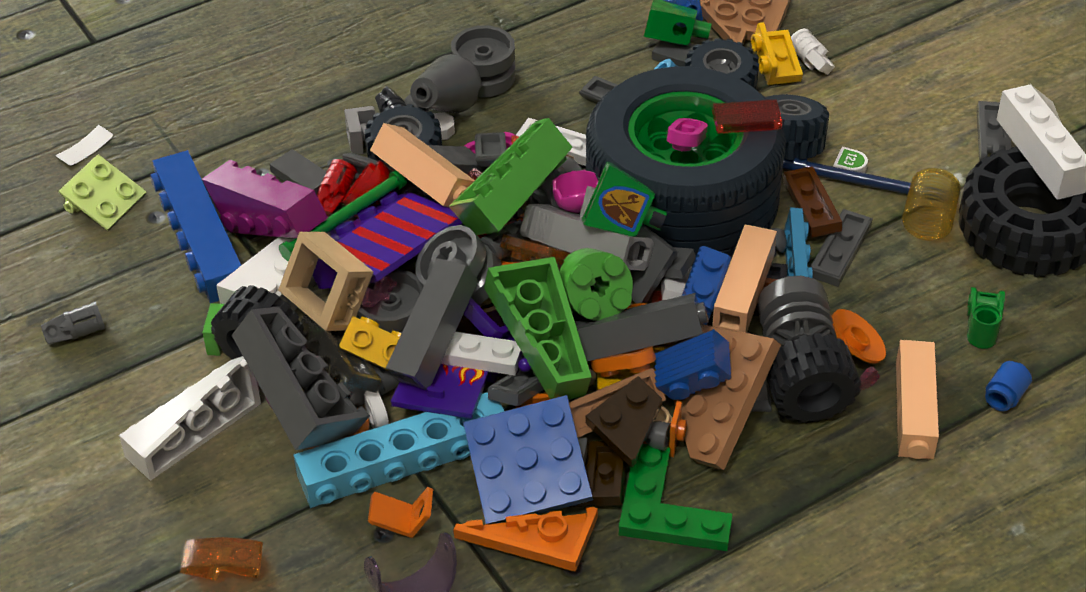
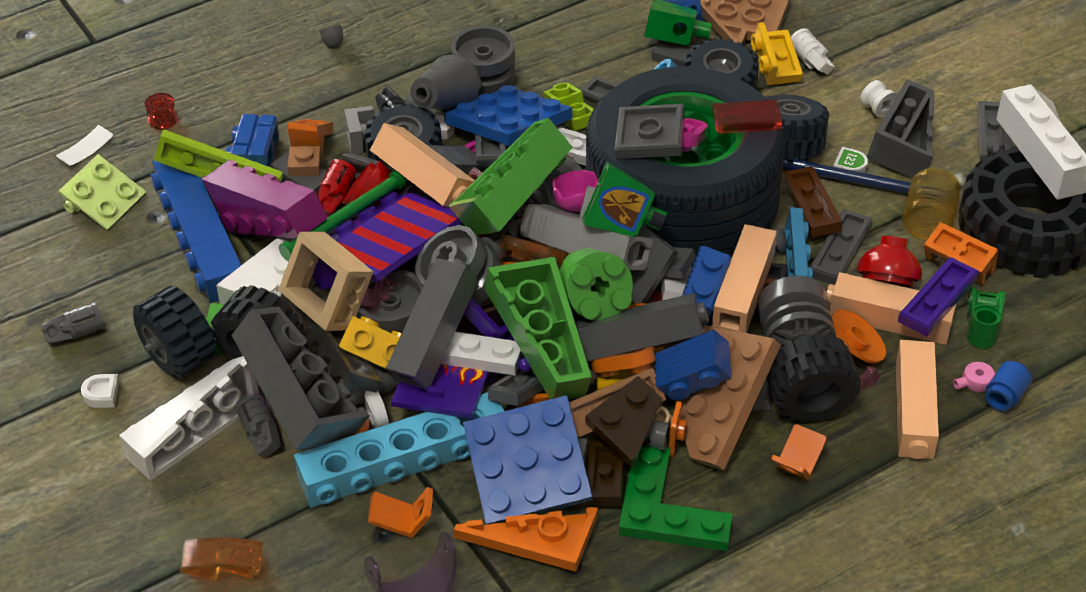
none -> white tile [81,374,120,408]
none -> black wheel [132,285,216,379]
none -> clear red wheel [144,93,178,130]
none -> lime fence [154,130,283,182]
none -> blue brick [226,114,280,167]
none -> dark grey hinge [236,395,281,458]
none -> orange slope [287,119,333,159]
none -> medium nougat plate [288,146,321,176]
none -> dark grey hinge [319,25,344,47]
none -> blue plate [445,85,573,146]
none -> lime slope [543,82,593,131]
none -> dark grey tile [614,104,685,159]
none -> orange bracket [770,424,827,481]
none -> light nougat brick [827,272,957,345]
none -> red piece [856,236,922,288]
none -> white wheel [860,80,897,118]
none -> dark grey wedge [866,79,934,183]
none -> dark purple tile [898,257,979,337]
none -> orange hinge [924,222,998,285]
none -> bright pink piece [953,362,995,393]

